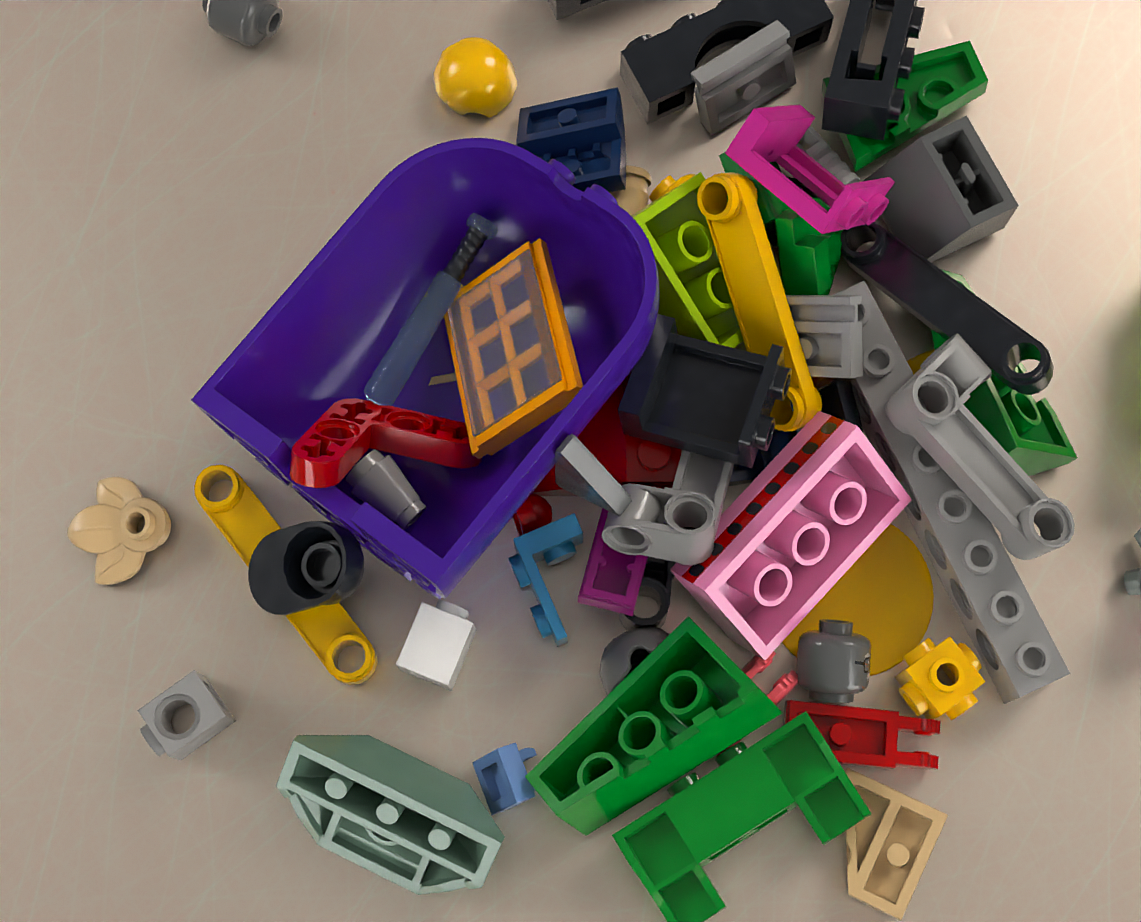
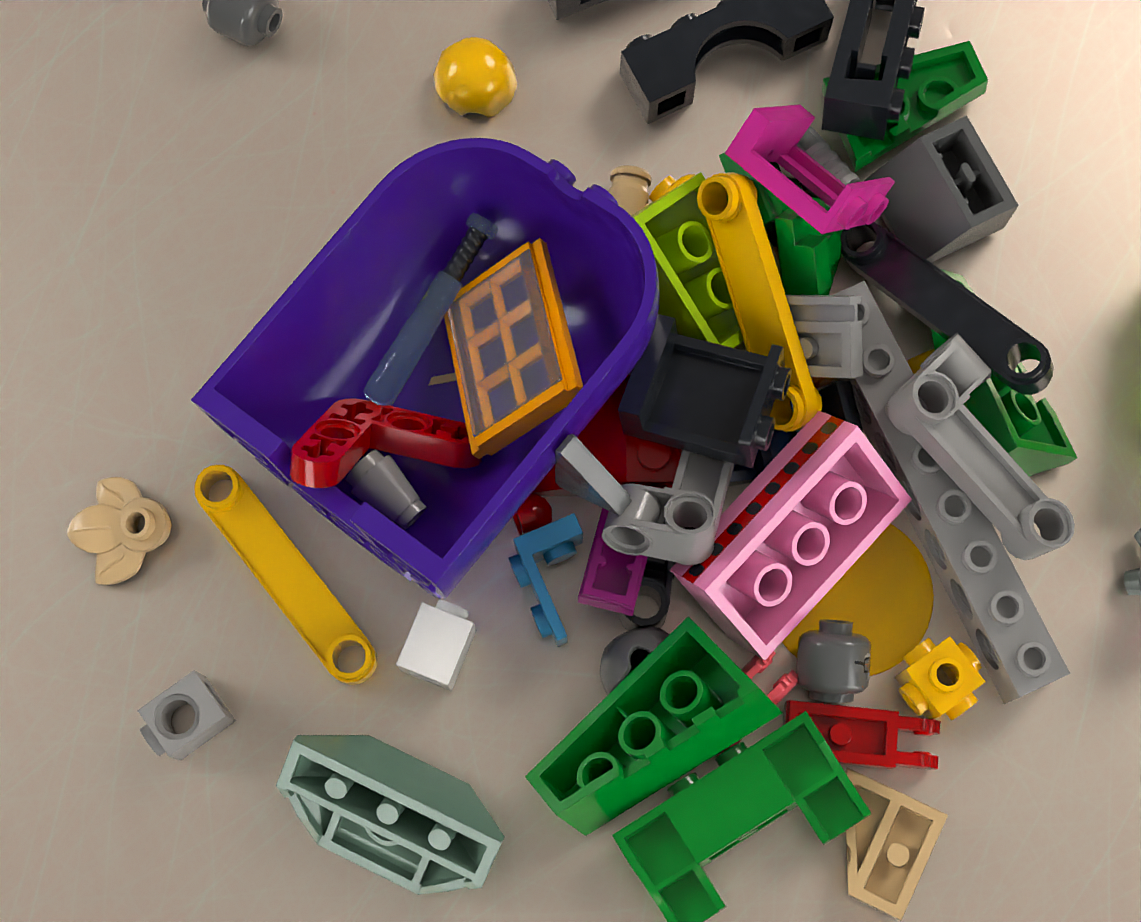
black cap [248,521,364,615] -> none
medium blue tile [472,743,537,815] -> none
dark blue slope [516,87,626,193] -> none
light grey plate [690,20,796,135] -> none

